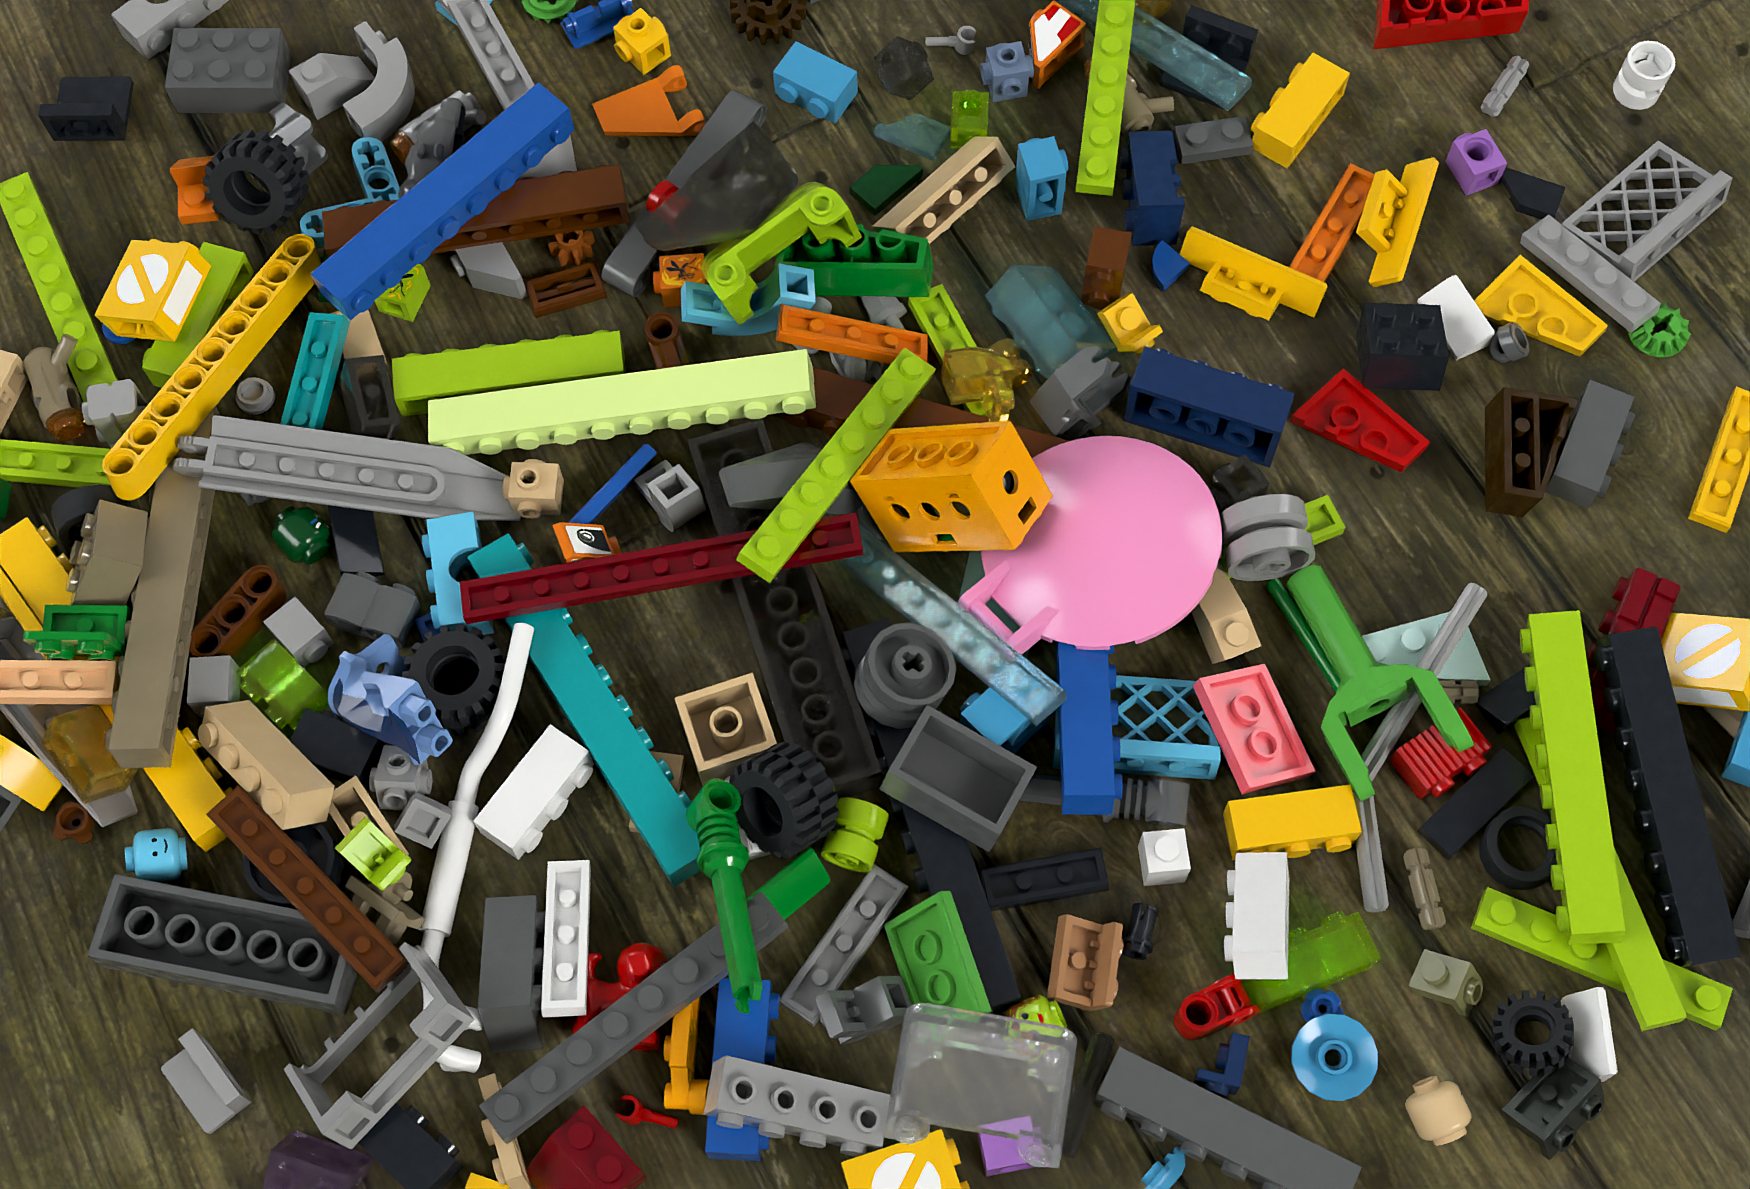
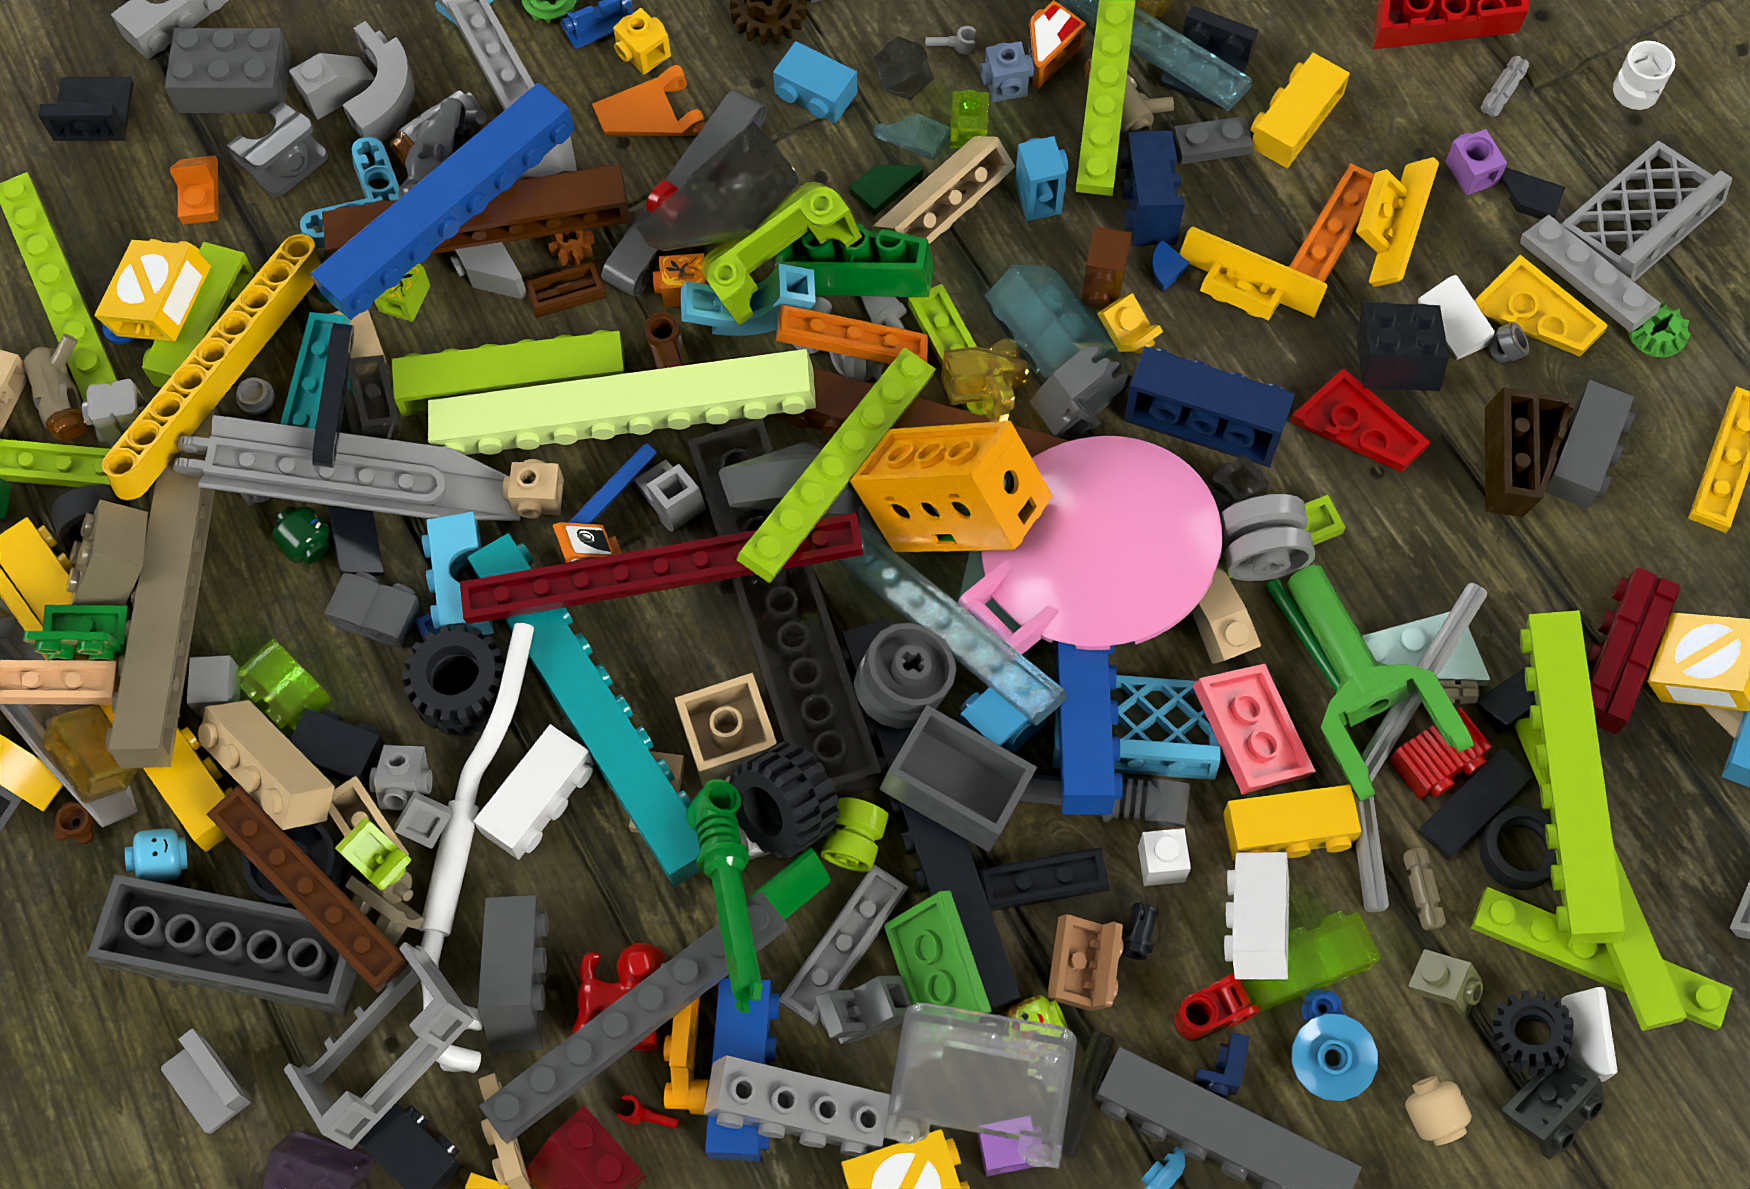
reddish brown beam [189,565,287,660] -> none
black tyre [203,130,309,234] -> none
light grey brick [264,597,333,668] -> none
medium blue hips [328,634,453,765] -> none
white plate [541,860,591,1017] -> none
black brick [1594,626,1741,967] -> none
none -> black beam [312,323,354,468]

